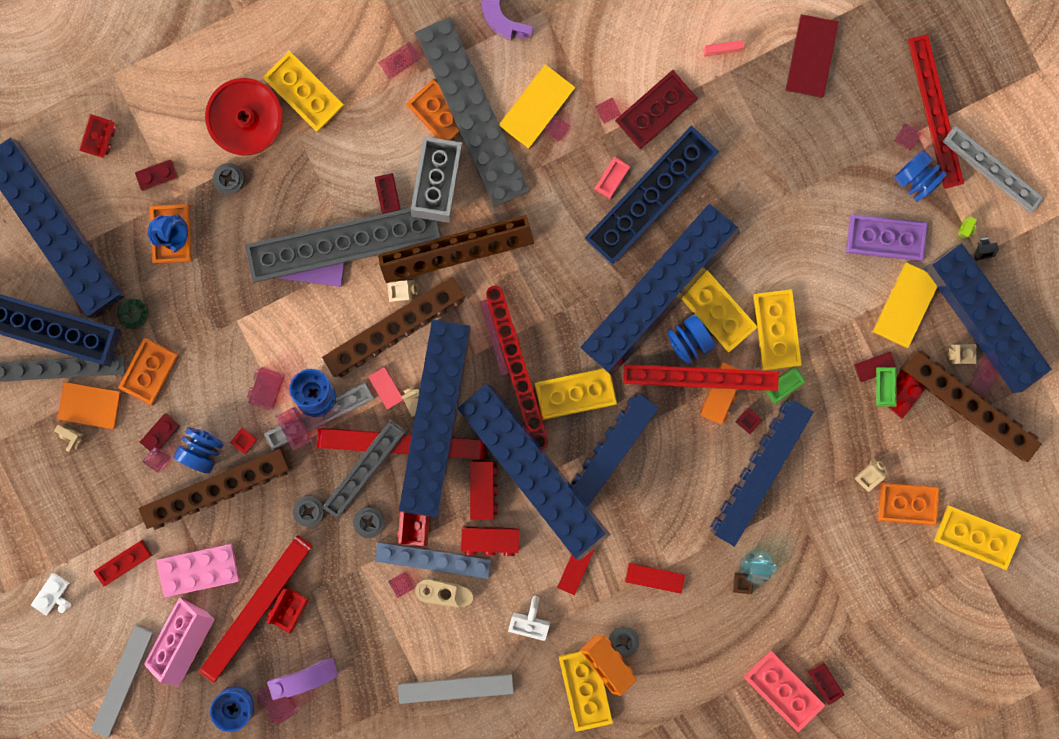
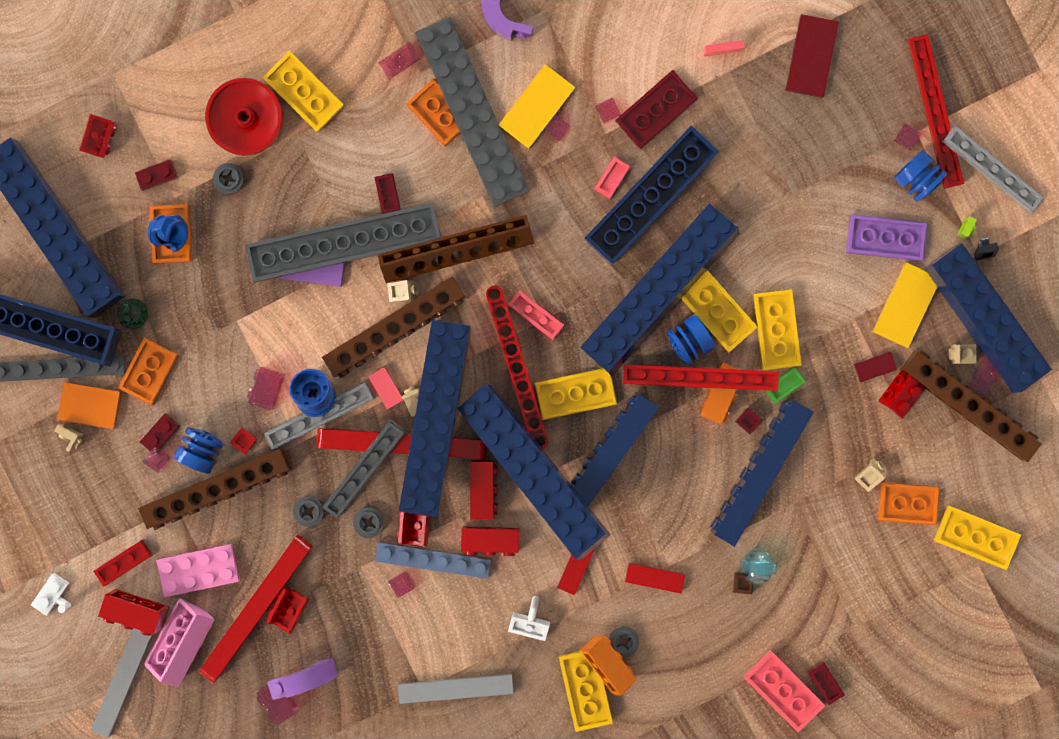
blue wheel [210,686,255,732] -> none
clear pink brick [275,407,314,451] -> none
light grey brick [411,137,462,223] -> none
tan piece [415,577,474,607] -> none
clear pink tile [480,300,509,376] -> none
bright green tile [876,367,897,407] -> none
none -> red brick [98,589,170,636]
none -> coral tile [508,290,564,340]

